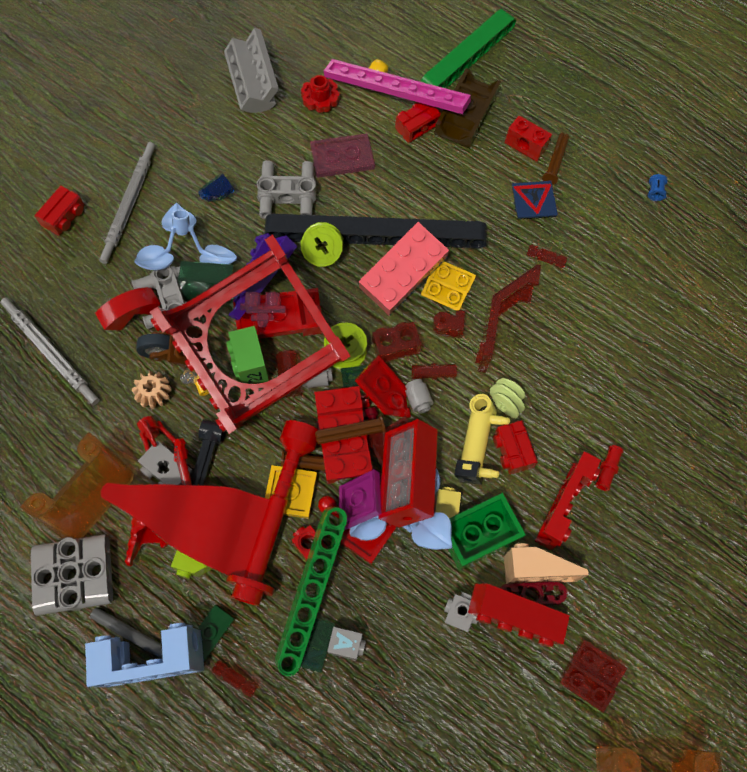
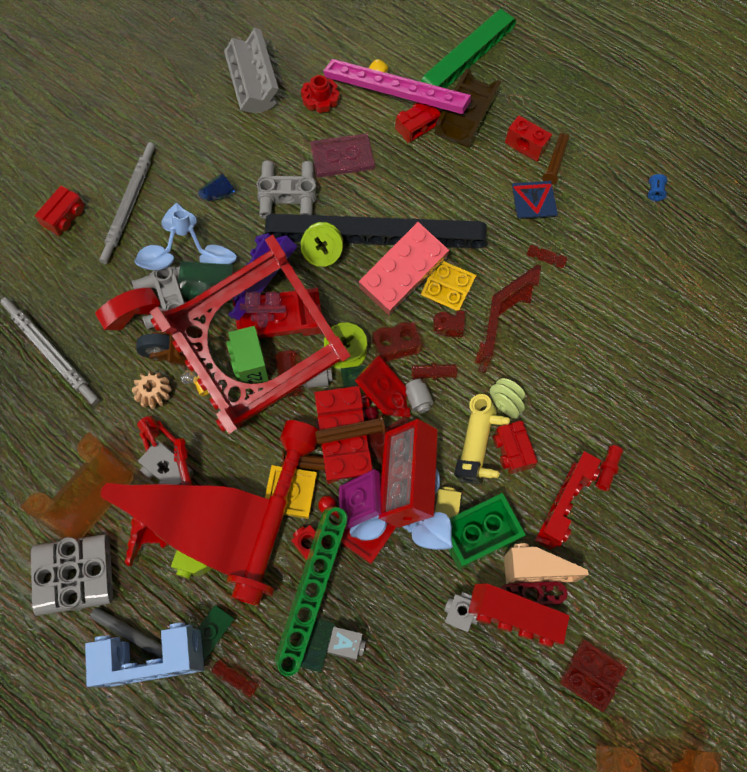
black axle [191,419,226,486] -> none

